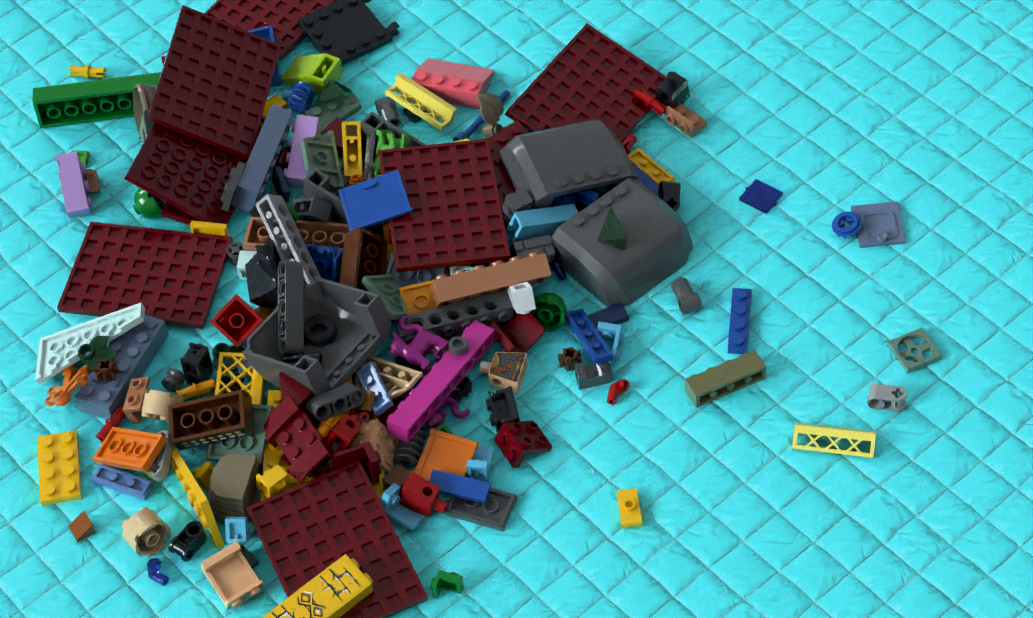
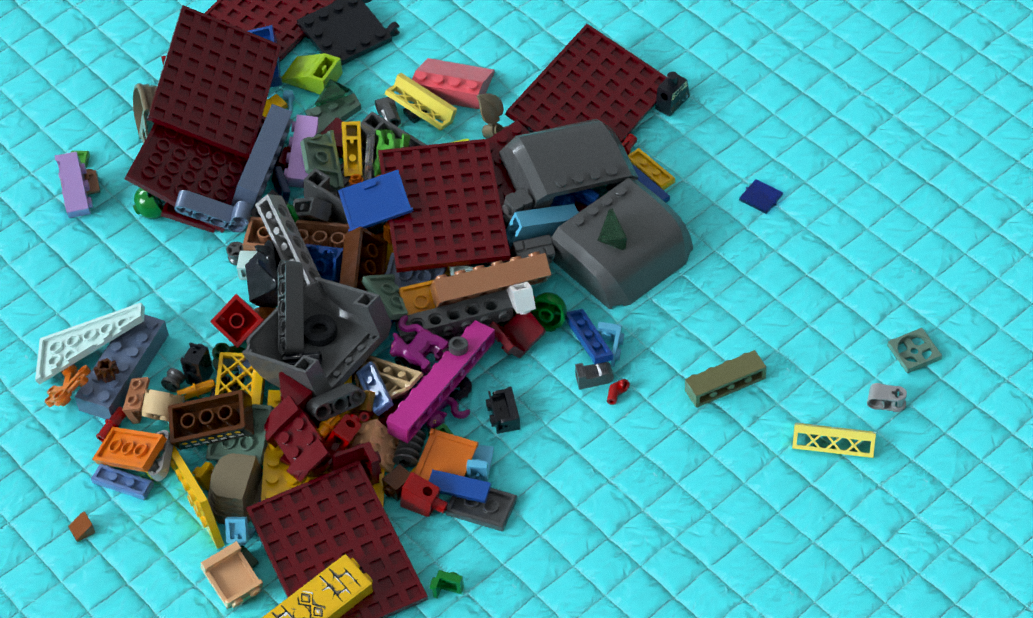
green brick [32,72,161,128] -> none
yellow plate [37,430,82,506] -> none
dark red plate [57,222,233,329] -> none
yellow pin [69,65,106,79] -> none
dark green plate [78,336,117,372] -> none
tan brick [121,507,171,557] -> none
clear blue arm [147,558,169,586] -> none
black piece [168,521,207,562] -> none
yellow plate [190,221,229,237] -> none
dark grey plate [220,161,246,212] -> none
yellow brick [256,465,289,498] -> none
blue gear [289,81,315,113] -> none
medium azure bracket [381,483,423,530] -> none
blue piece [453,90,510,142] -> none
torso [479,352,527,394] -> none
dark red bracket [494,421,552,468] -> none
clear blue arm [549,260,567,281] -> none
reddish brown gear [558,347,582,372] -> none
dark blue tile [587,302,629,329] -> none
yellow plate [617,488,643,529] -> none
red pin [633,86,668,116] -> none
black piece [658,181,681,211] -> none
nougat bracket [666,103,707,137] -> none
dark grey piece [671,277,702,315] -> none
blue plate [728,288,752,354] -> none
blue gear [832,211,862,239] -> none
sand blue container [850,201,906,248] -> none
none -> sand blue beam [174,190,253,232]

